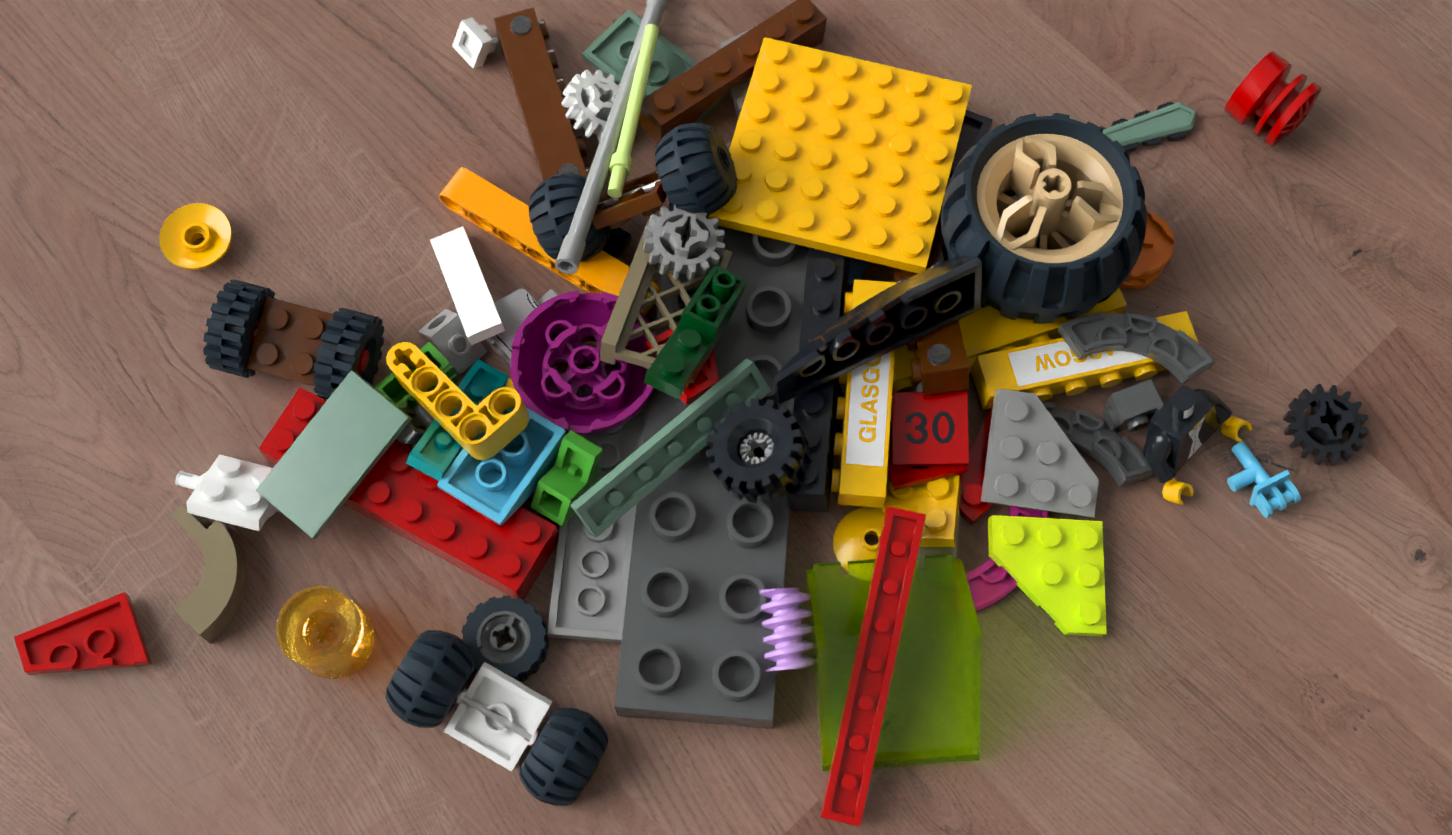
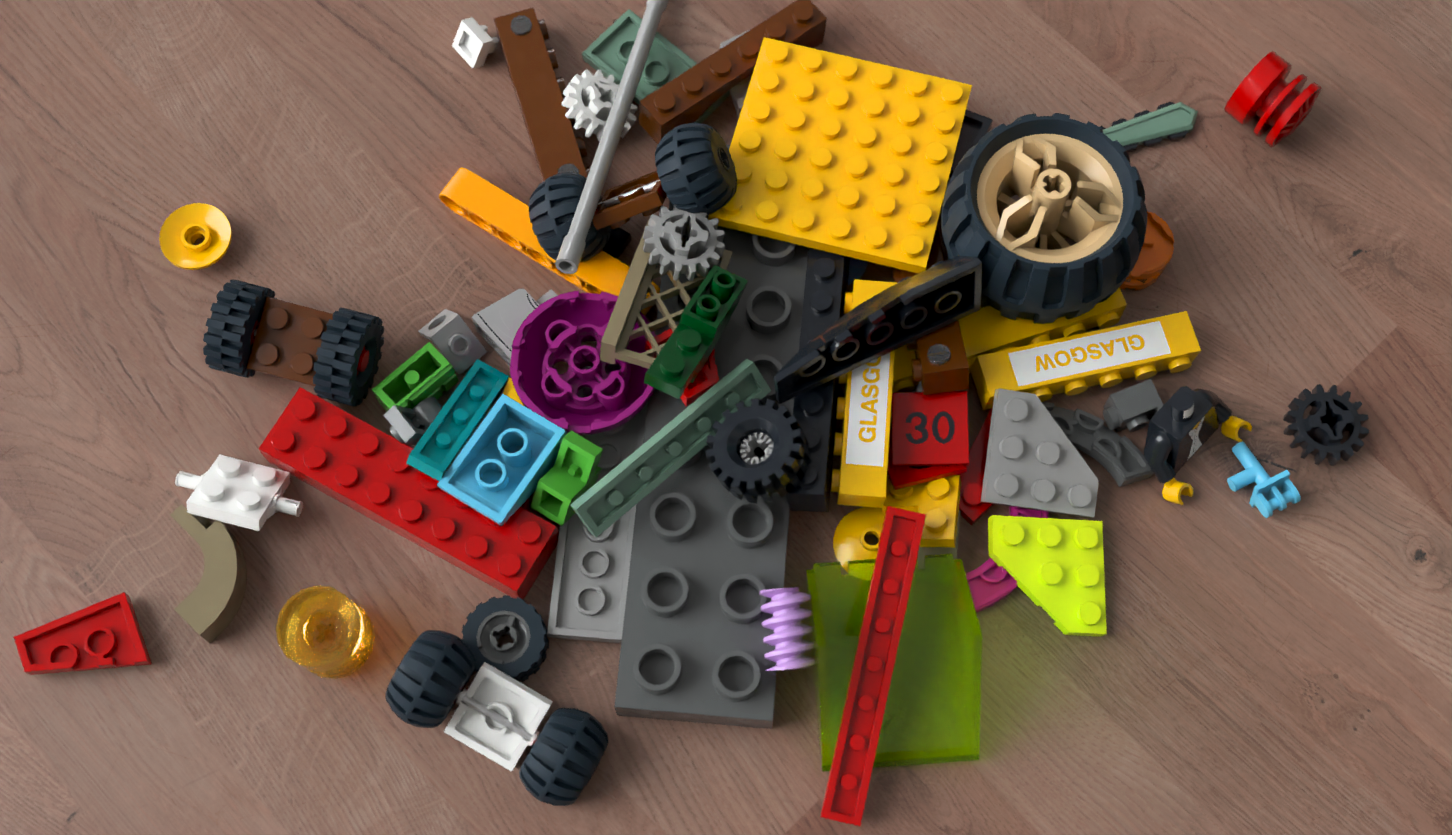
tile [256,370,412,539] -> none
yellow beam [386,342,530,460] -> none
white tile [430,226,505,345] -> none
yellowish green bar [607,24,659,198] -> none
dark grey tile [1057,312,1215,385] -> none

